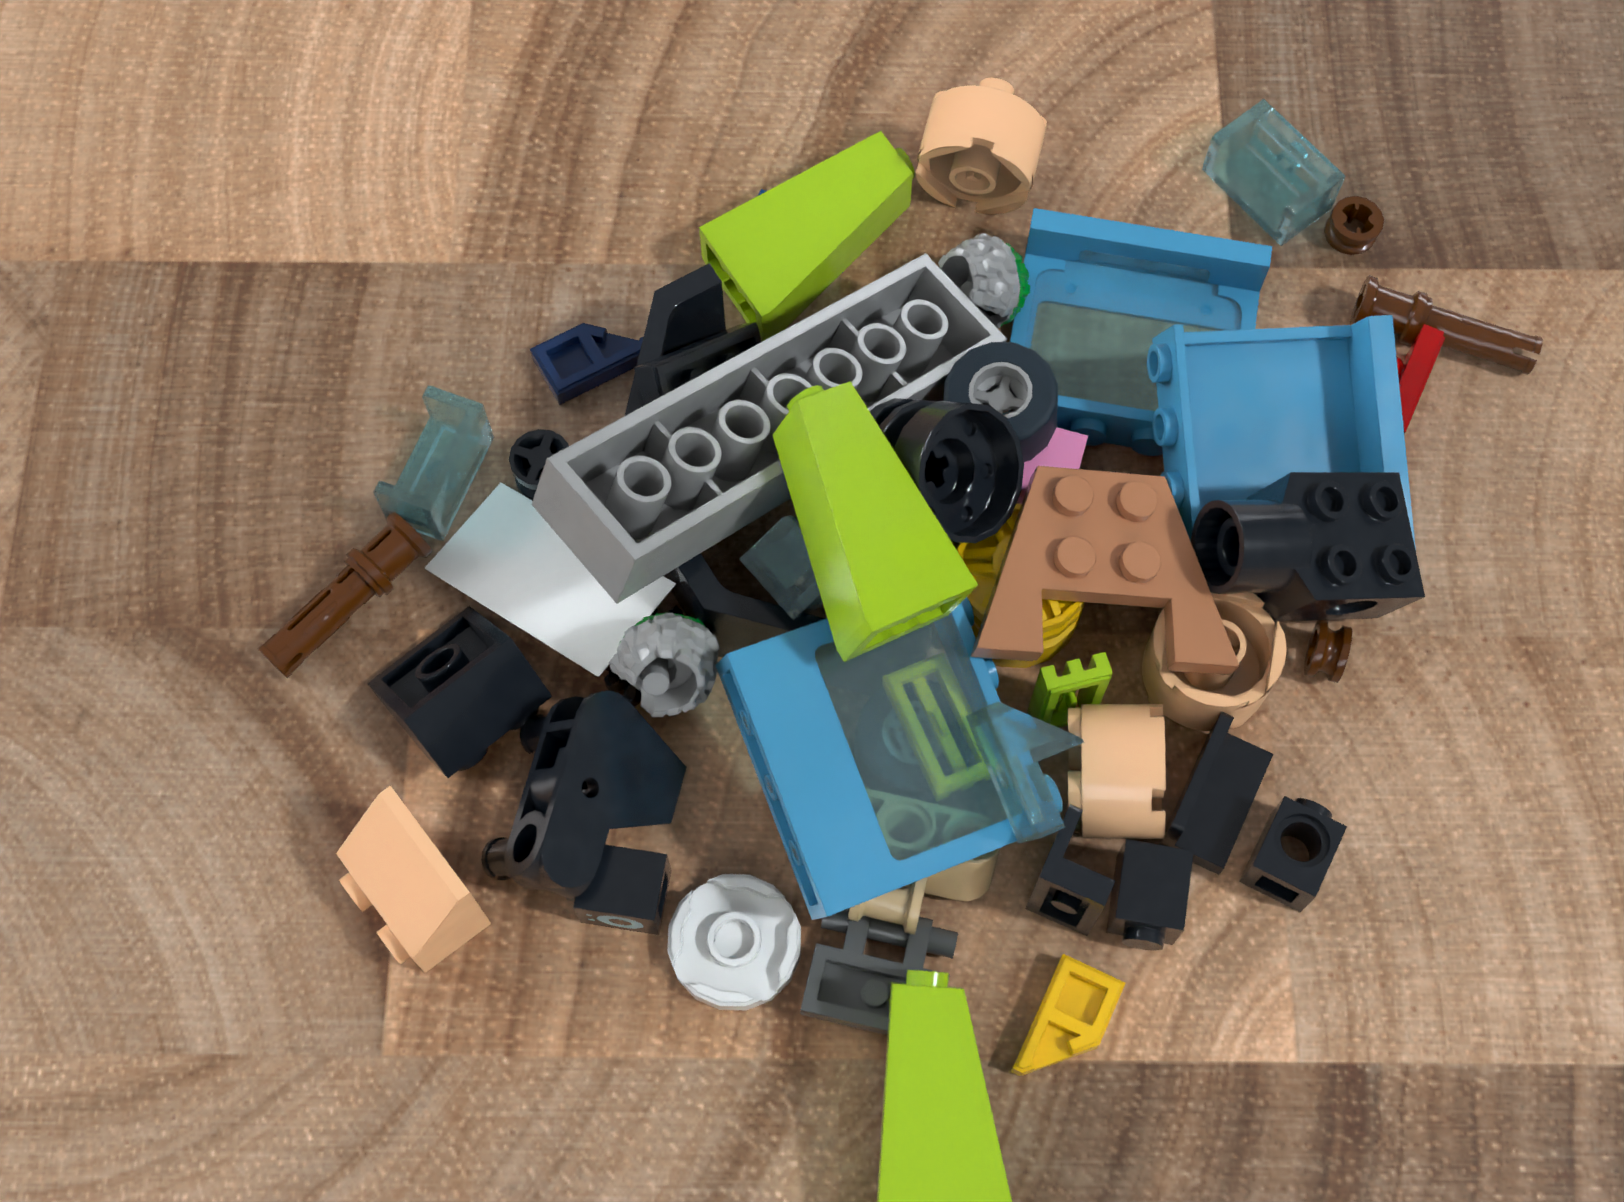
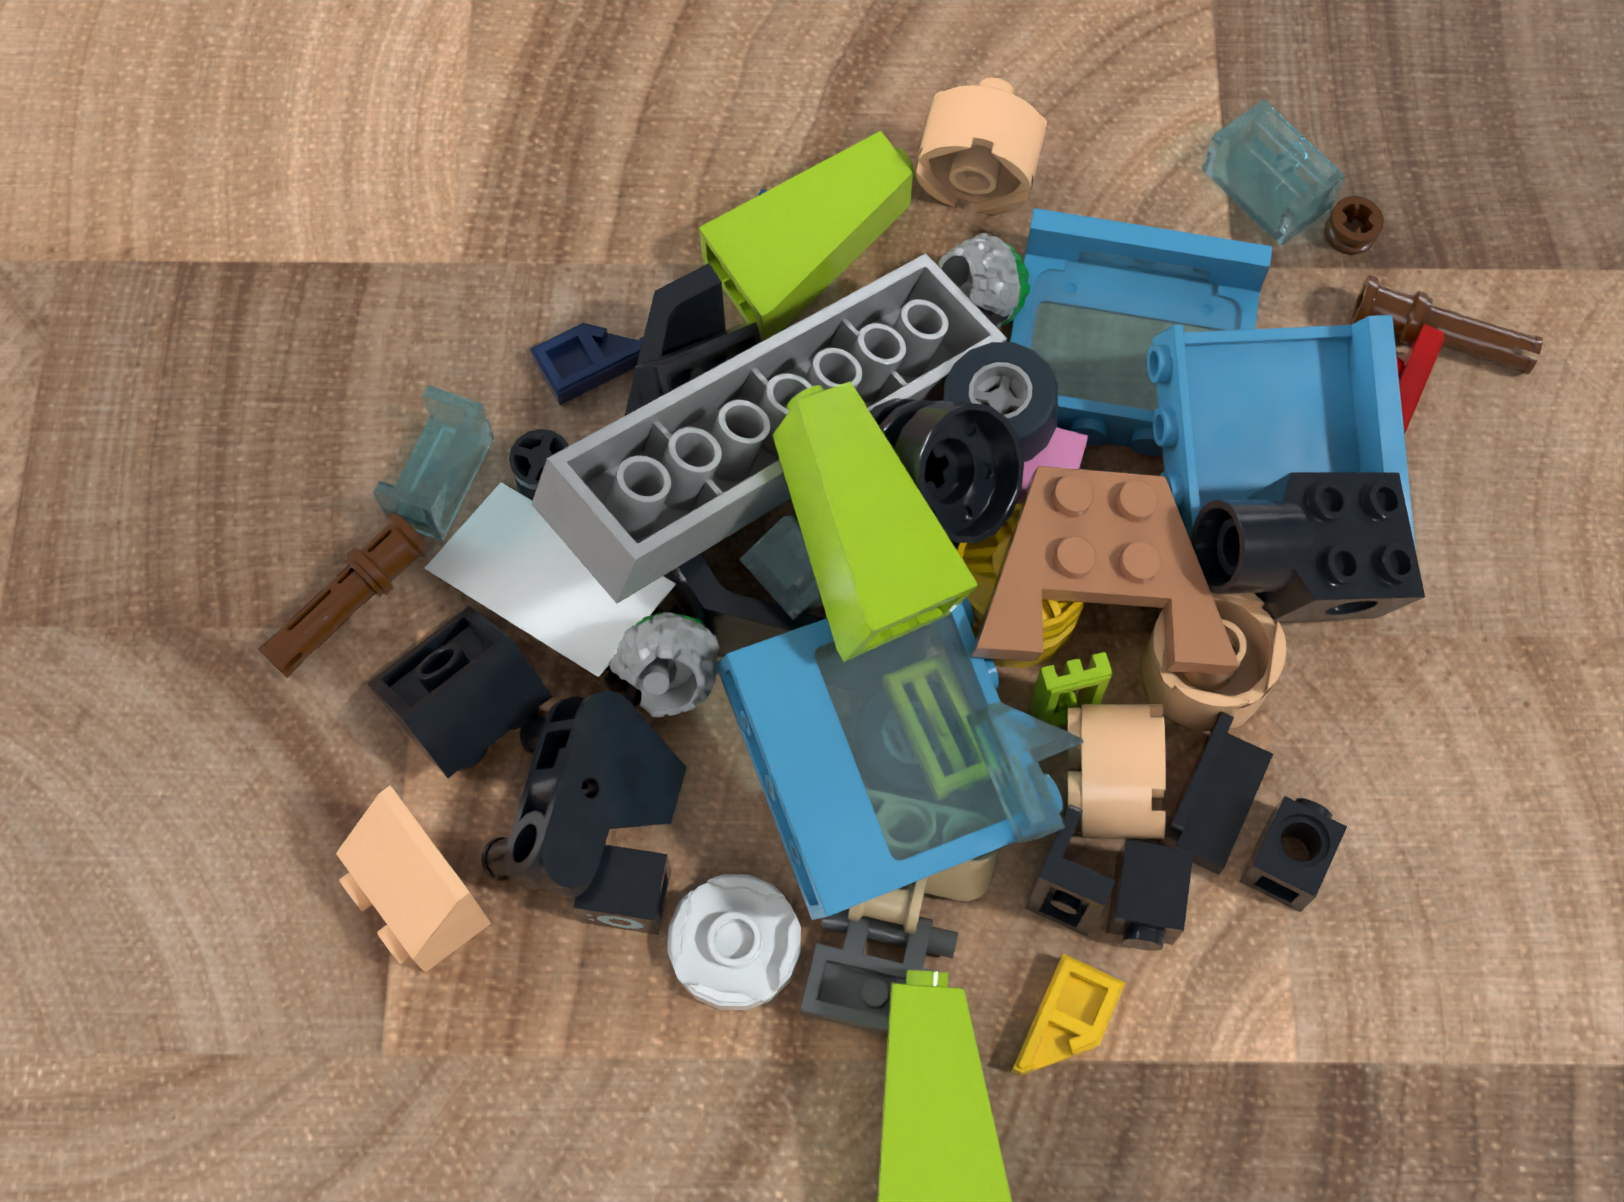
reddish brown bush [1304,620,1352,683] -> none

